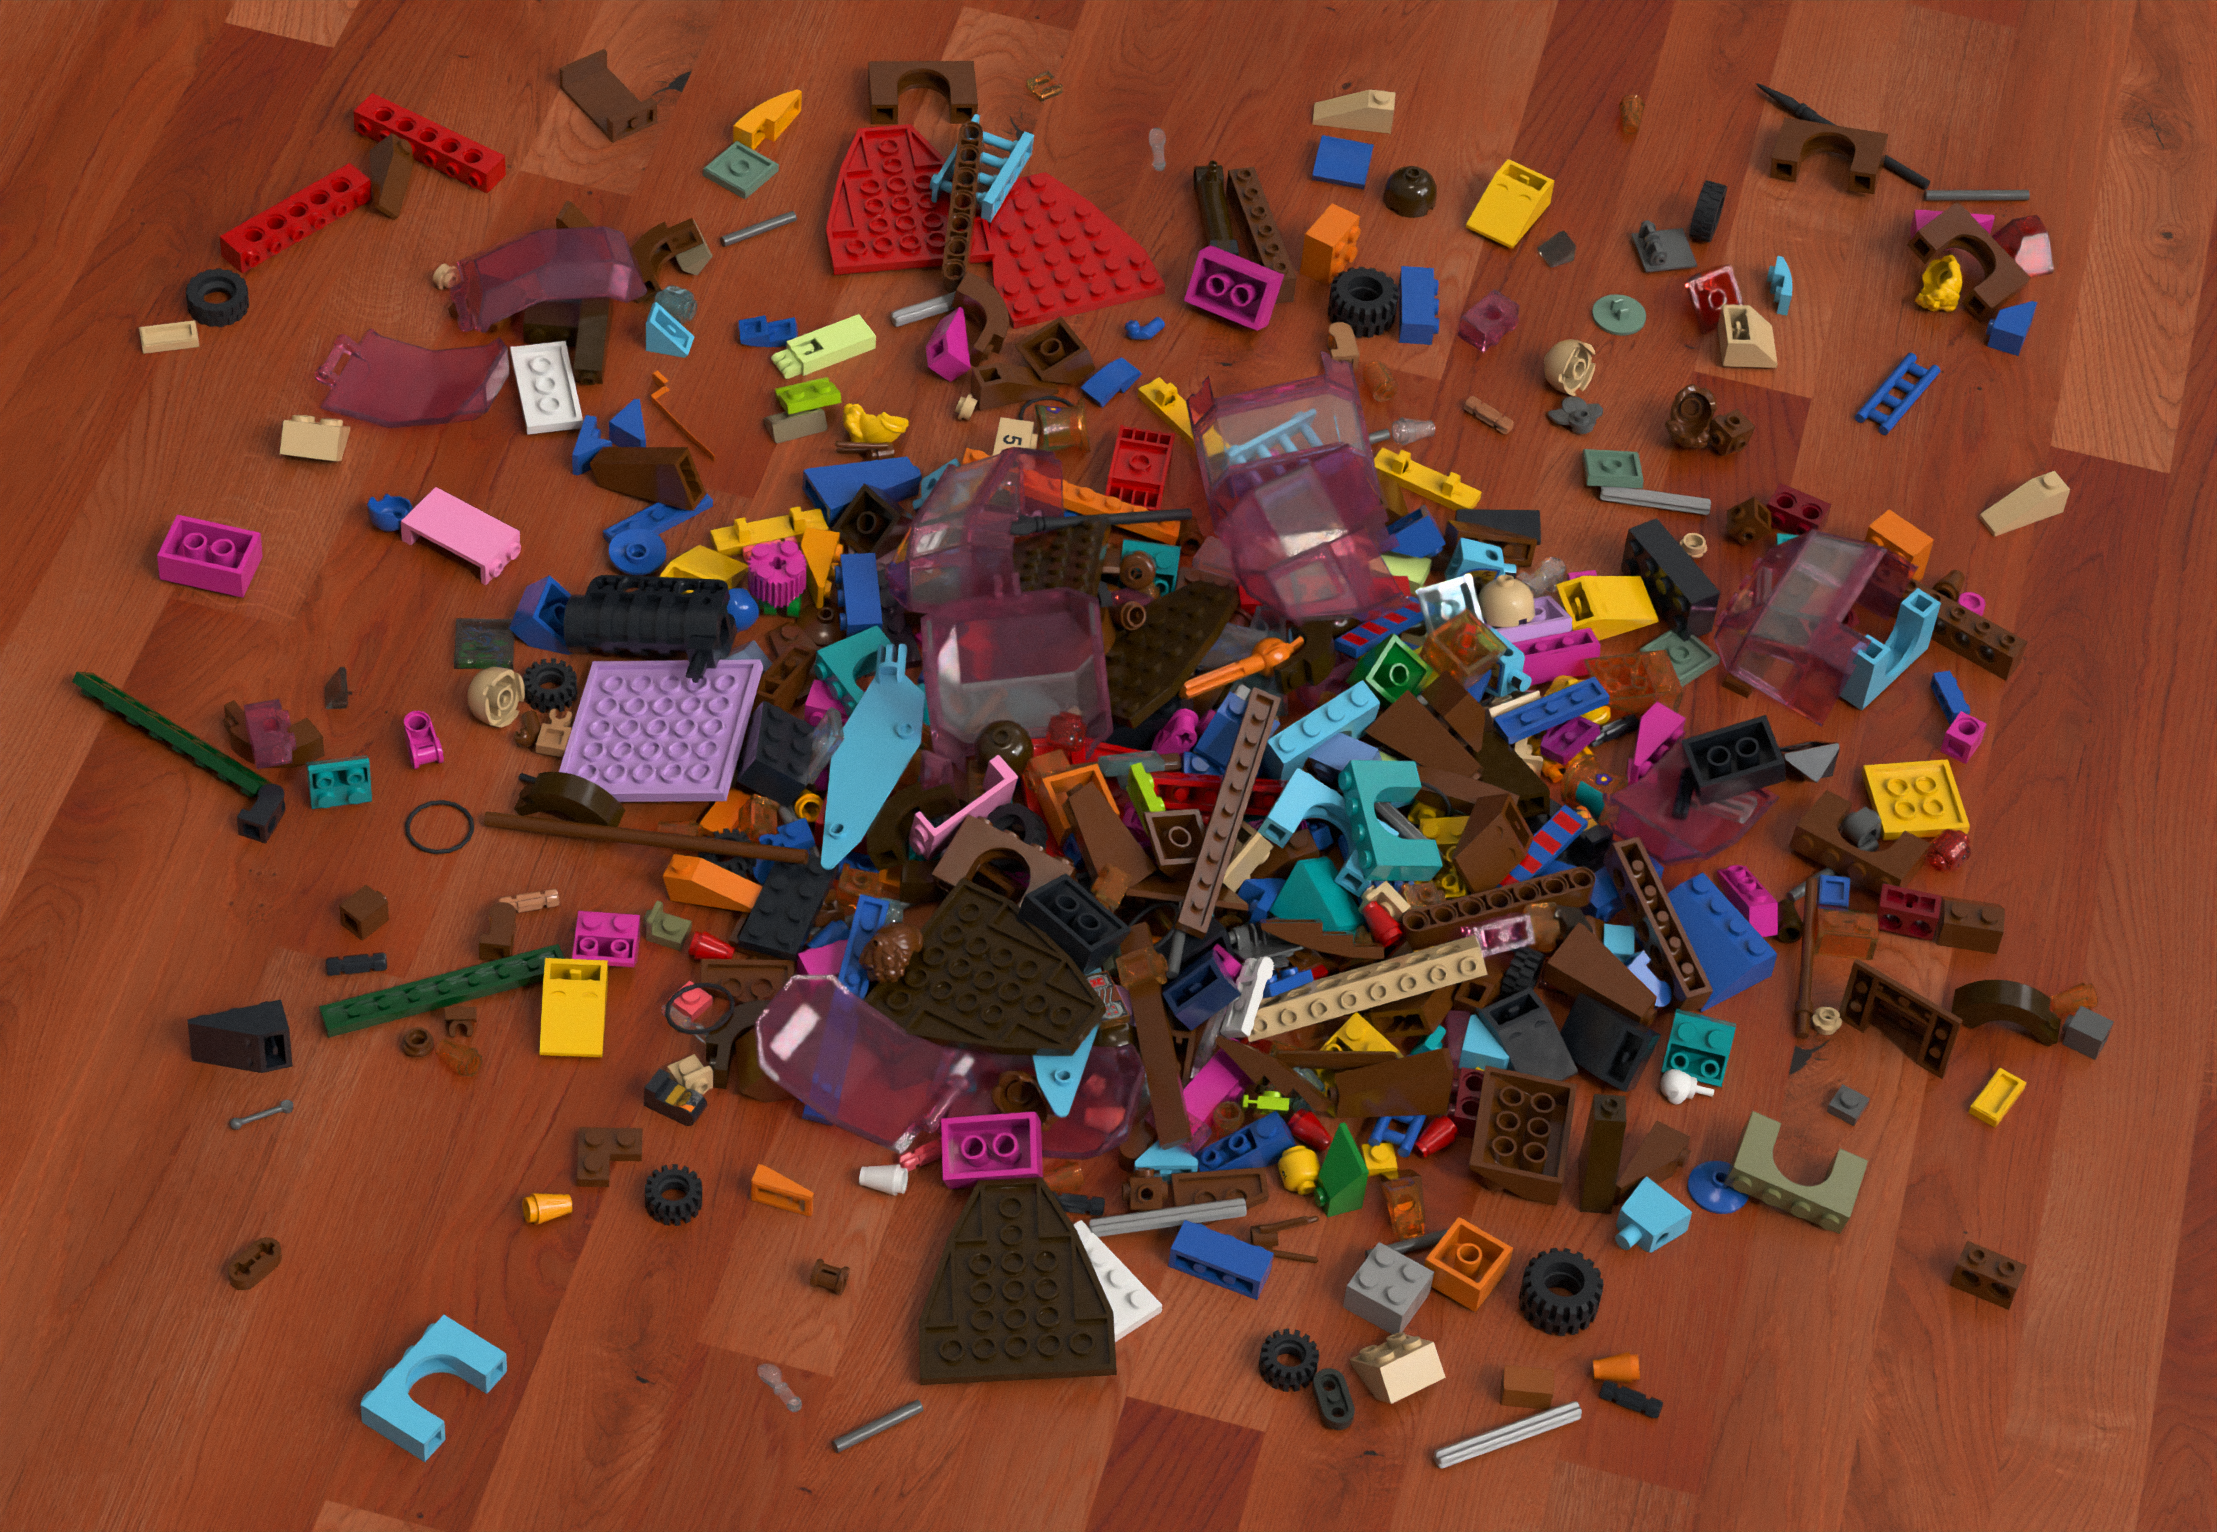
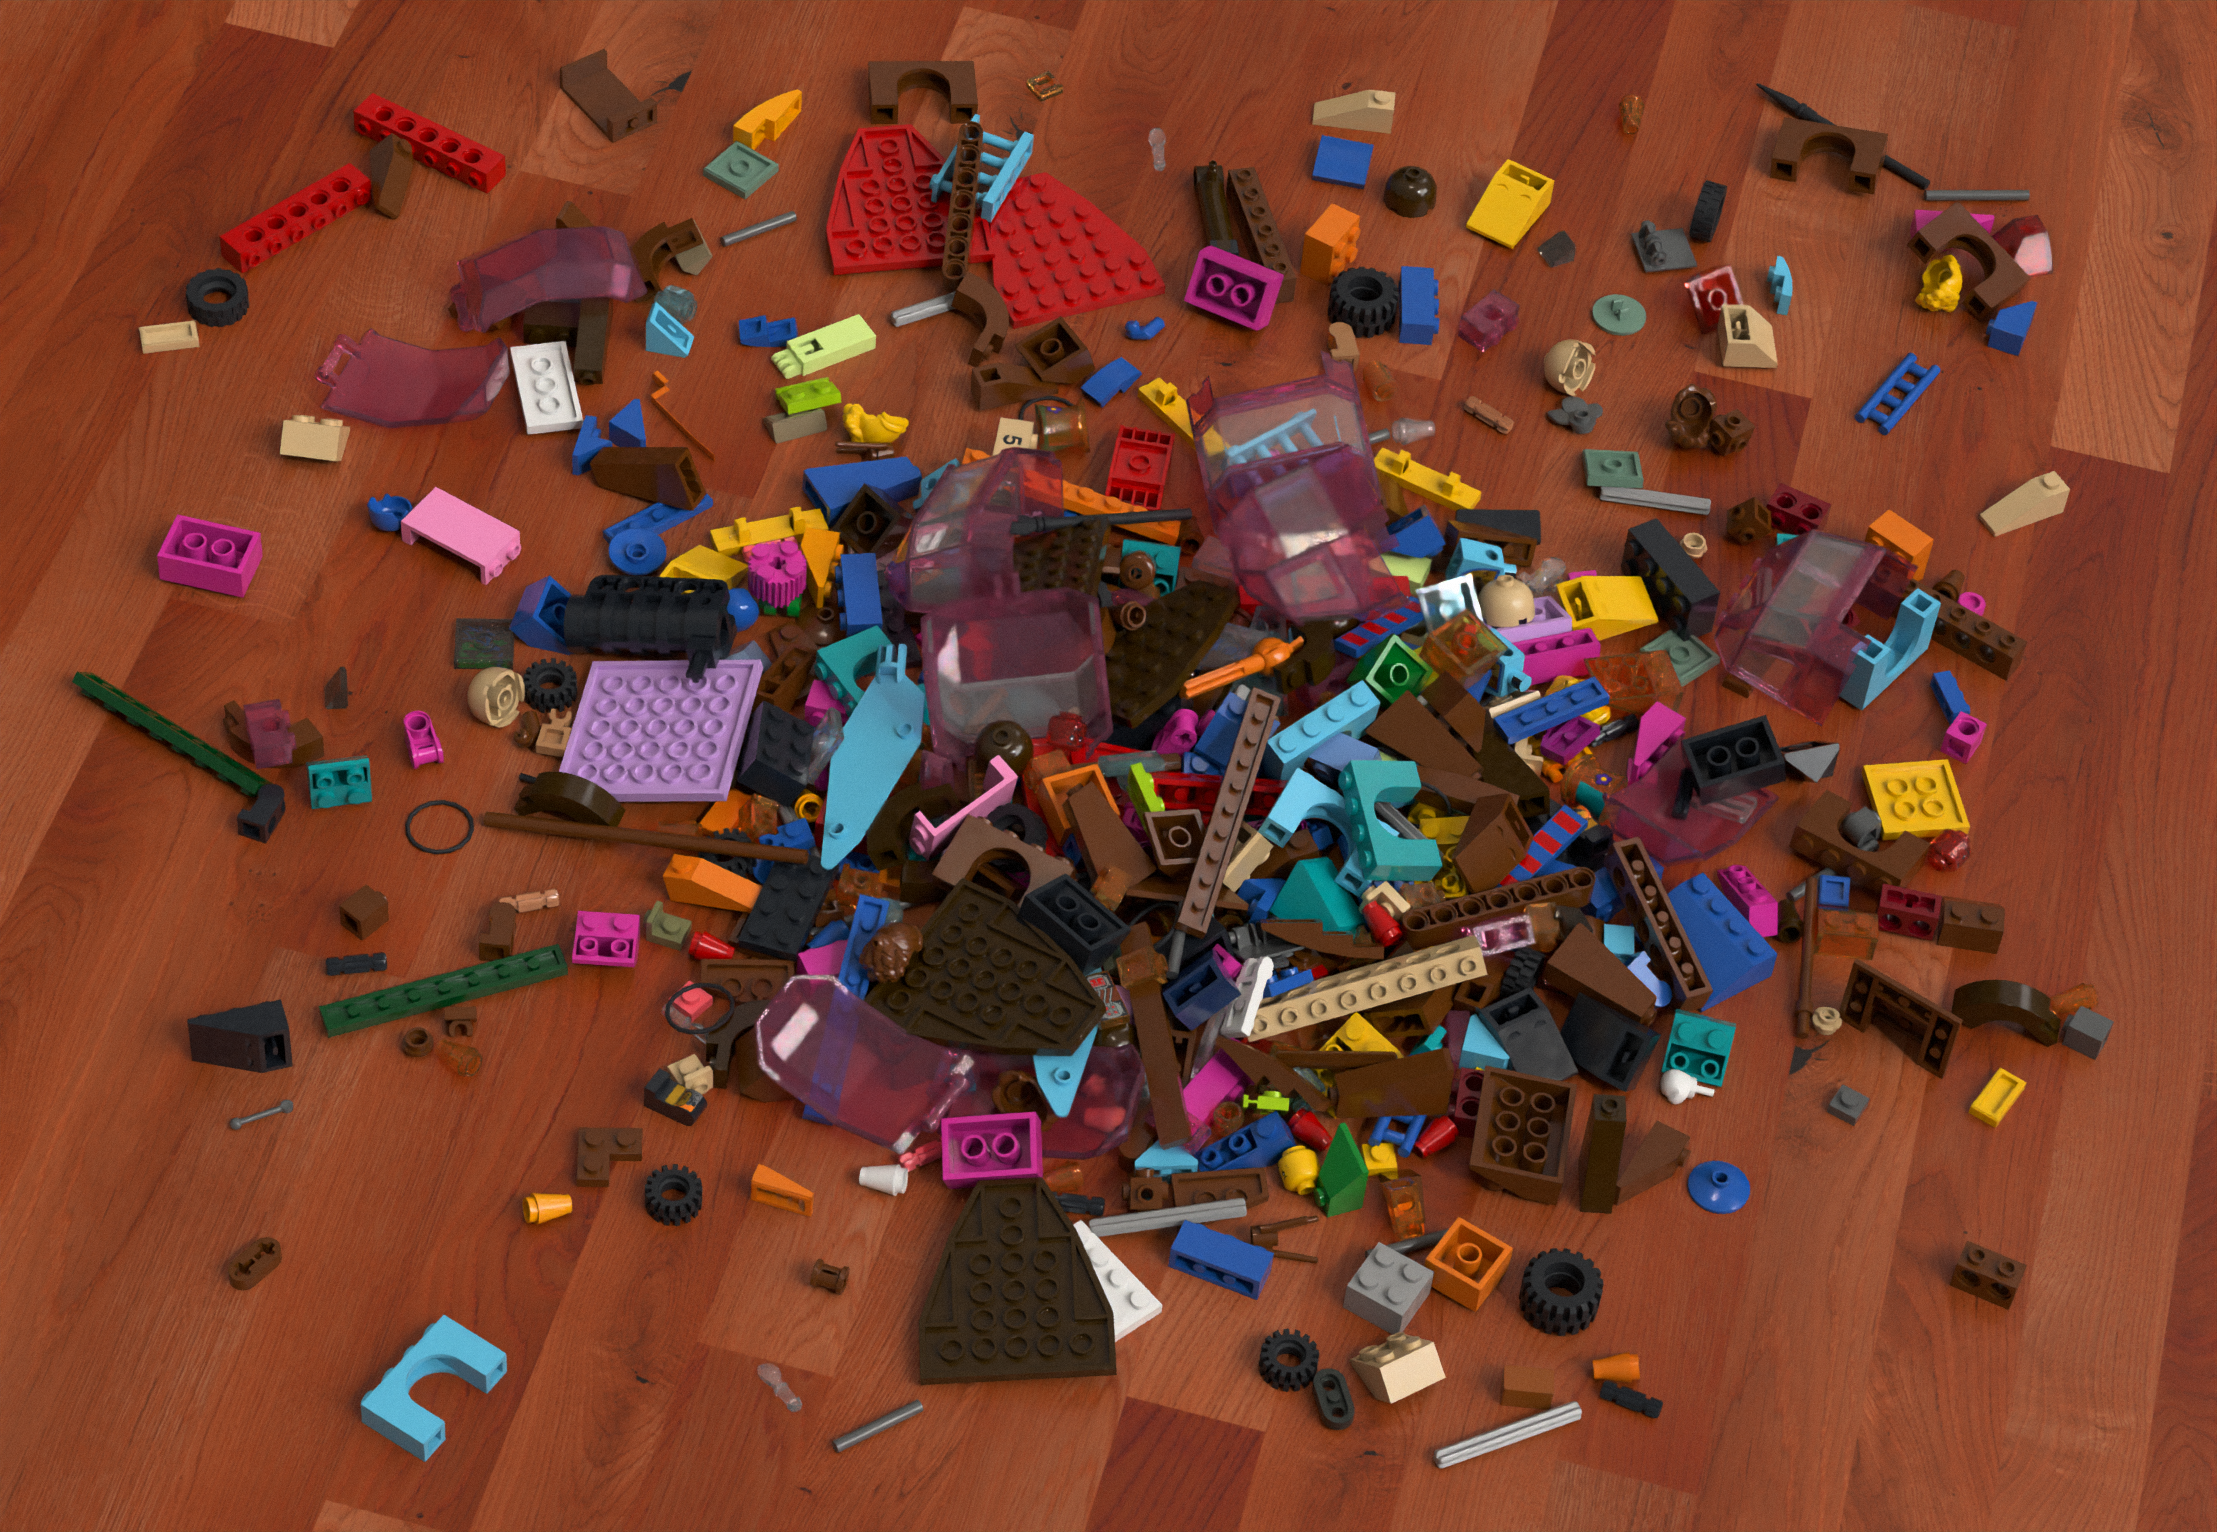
tan plate [433,264,458,290] -> none
yellow slope [540,958,608,1057] -> none
dark pink slope [926,307,971,383] -> none
tan plate [955,394,978,421] -> none
medium azure torso [1615,1176,1692,1253] -> none
olive arch [1724,1111,1868,1234] -> none

